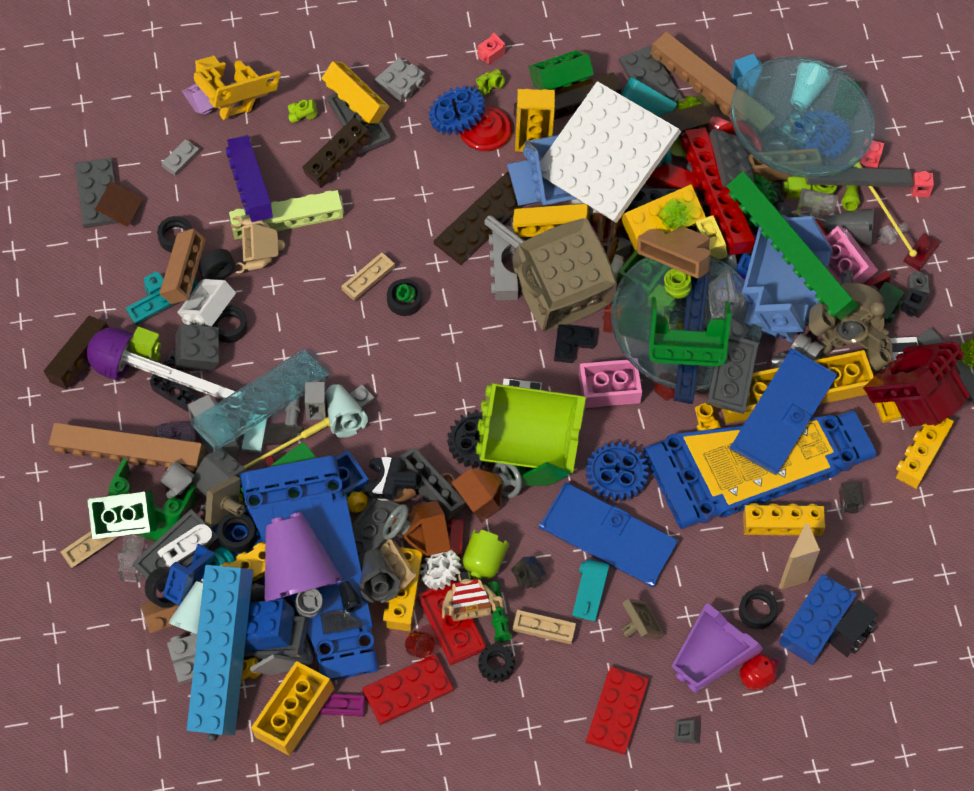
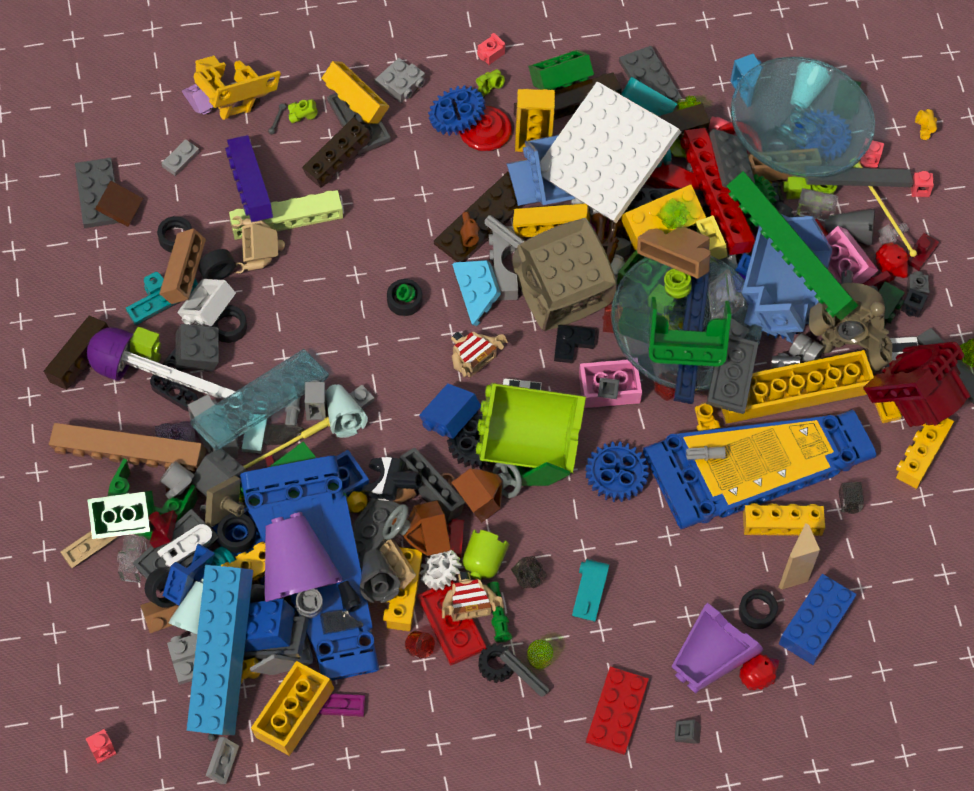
tan plate [341,252,395,301] -> none
red plate [362,654,453,725] -> none
tan plate [512,610,576,644] -> none
blue door [539,482,678,588] -> none
dark tan tile [621,599,665,639] -> none
medium nougat brick [650,32,776,139] -> none
blue door [729,348,837,475] -> none
black brick [828,600,878,657] -> none
lime cone [842,186,860,211] -> none
none -> coral brick [86,729,116,764]
none -> dark red tile [148,510,178,548]
none -> light grey plate [206,737,239,784]
none -> dark grey hinge [268,103,286,134]
none -> blue brick [419,383,481,439]
none -> torso [451,332,508,378]
none -> medium azure wing [452,260,501,326]
none -> dark orange piece [460,212,480,247]
none -> dark grey axle [500,649,549,697]
none -> clear neon green head [527,639,554,669]
none -> dark grey slope [598,377,619,399]
none -> light grey axle [686,446,726,461]
none -> red animal [875,242,910,281]
none -> yellow plate [915,109,937,140]

